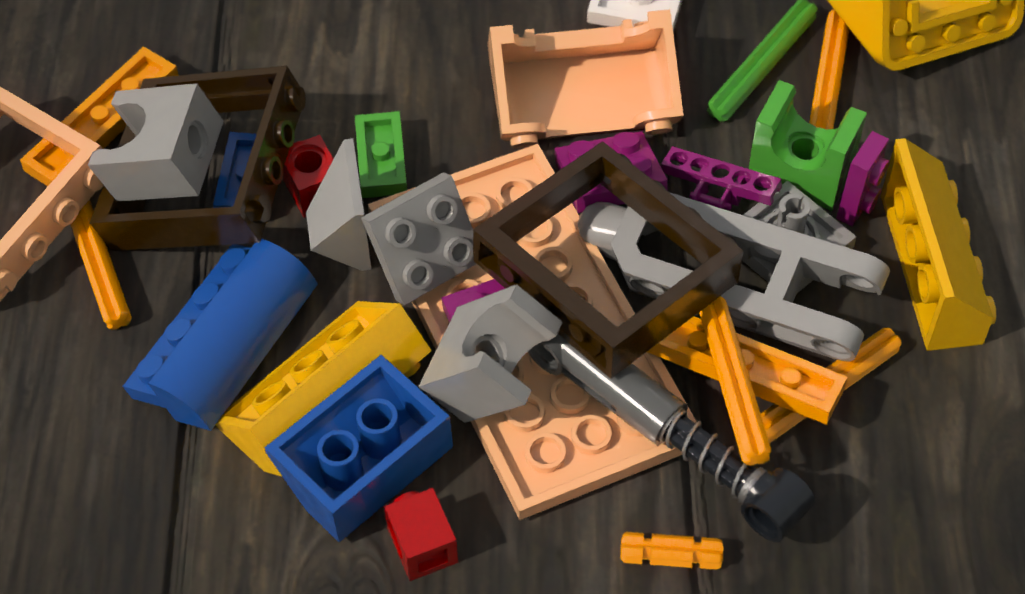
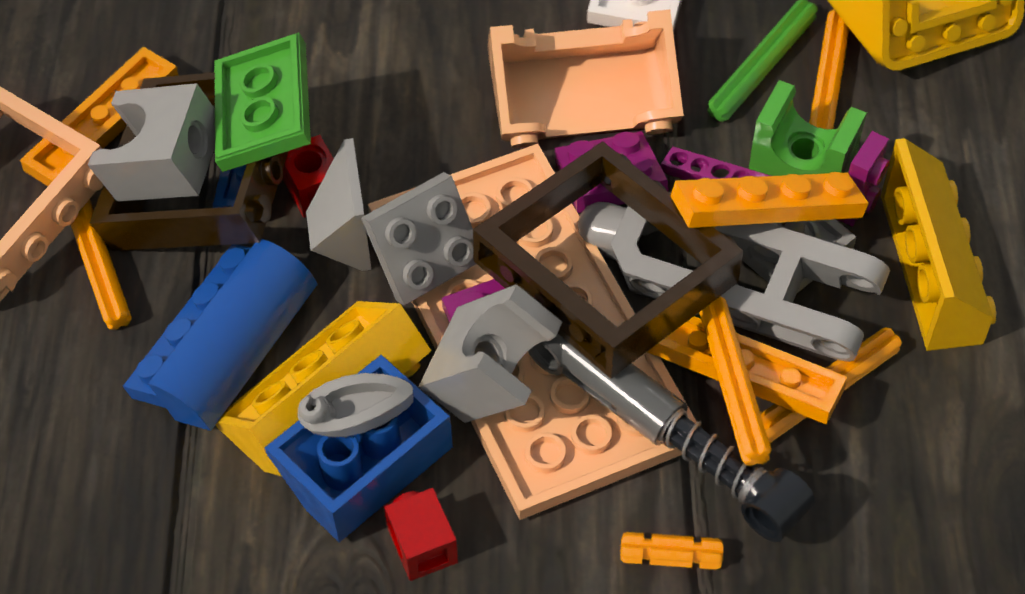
bright green plate [355,111,407,198] -> none
none -> bright green tile [215,33,311,172]
none -> light grey arm [297,373,413,437]
none -> light orange plate [670,172,868,228]

